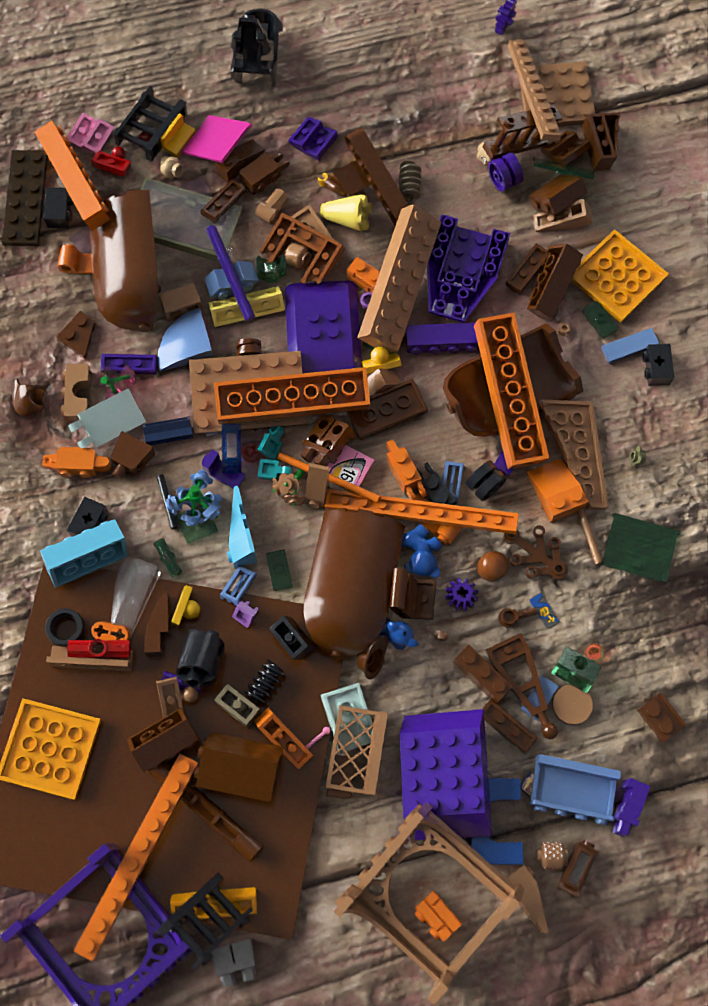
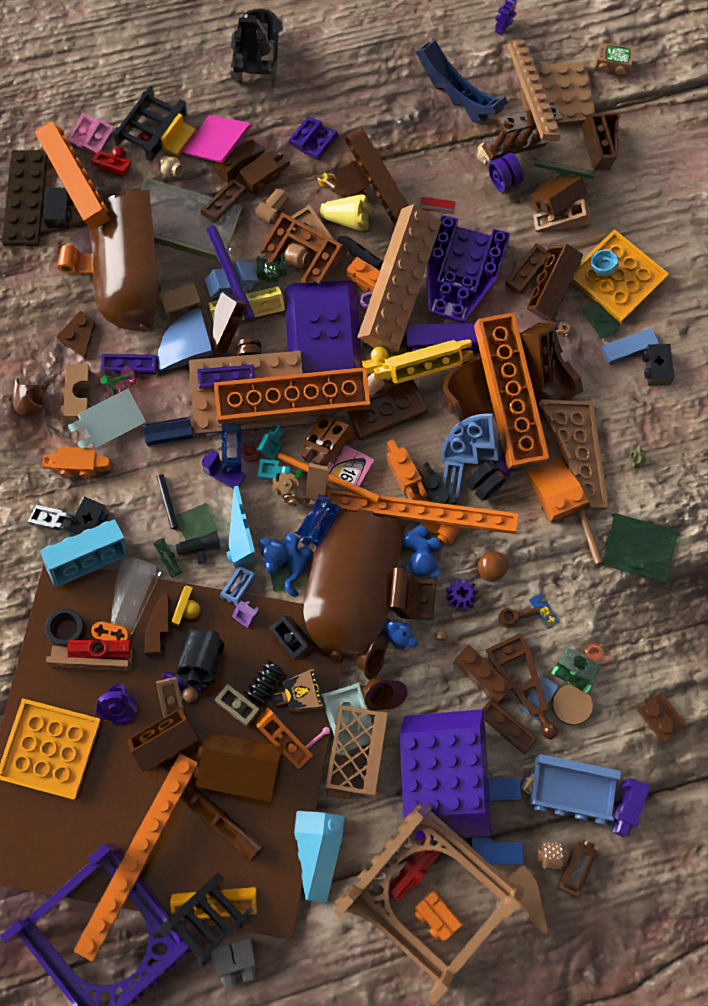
reddish brown torso [110,431,155,480] -> none
medium blue plant [165,470,221,526] -> none
dark tan piece [399,161,422,201] -> none
reddish brown plant [503,525,568,580] -> none
reddish brown slope [541,131,592,165] -> none
none -> hinge [27,505,77,533]
none -> dark purple tile [96,684,138,725]
none -> black piece [176,531,221,565]
none -> dark purple tile [197,364,255,389]
none -> slope [212,292,248,354]
none -> blue animal [259,533,313,597]
none -> torso [274,669,323,712]
none -> clear blue window [294,494,342,547]
none -> medium azure wedge [294,811,344,902]
none -> black hinge [337,236,383,269]
none -> reddish brown piece [361,678,407,710]
none -> yellow hinge [373,340,473,383]
none -> red piece [389,850,440,902]
none -> dark blue arch [415,40,509,122]
none -> red sticker [420,197,455,213]
none -> medium blue brick [441,414,502,464]
none -> reddish brown wedge [520,322,559,390]
none -> medium azure hair [591,250,619,277]
none -> medium nougat brick [595,43,634,76]

